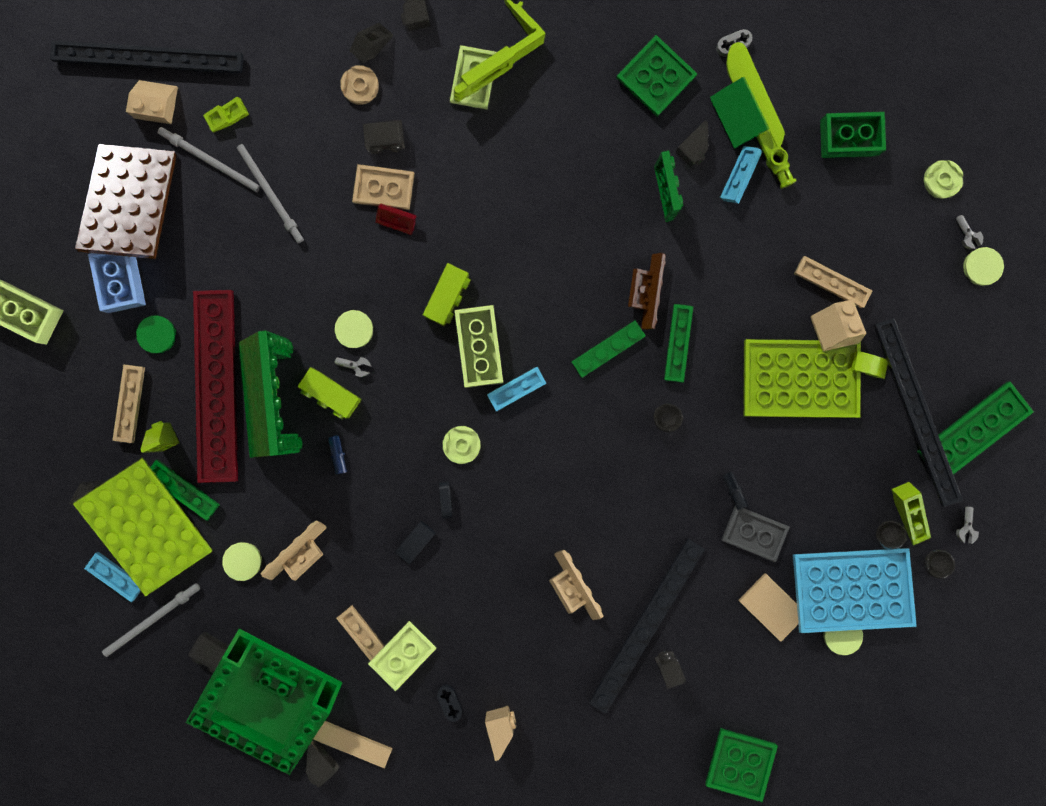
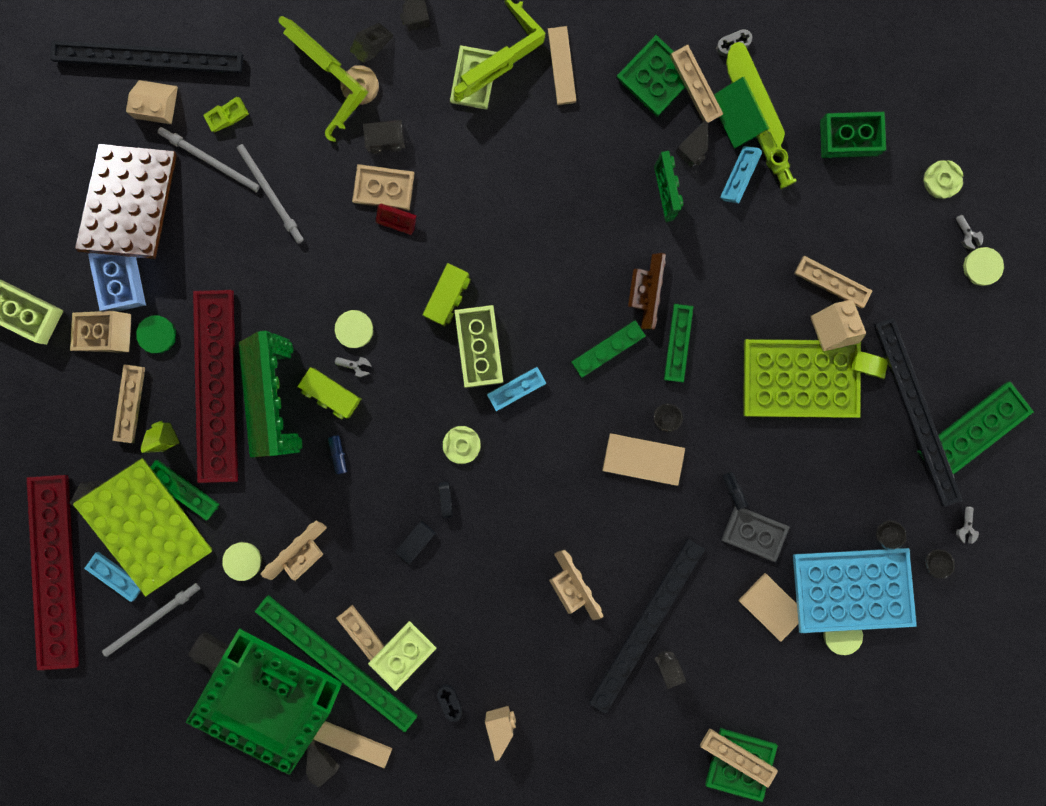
lime slope [892,482,931,545] -> none
none -> dark red plate [27,475,79,670]
none -> tan slope [70,311,131,352]
none -> green plate [255,595,418,732]
none -> lime hinge [279,16,369,142]
none -> tan tile [548,26,576,105]
none -> tan tile [602,433,685,486]
none -> tan plate [669,45,723,124]
none -> tan plate [700,729,778,788]

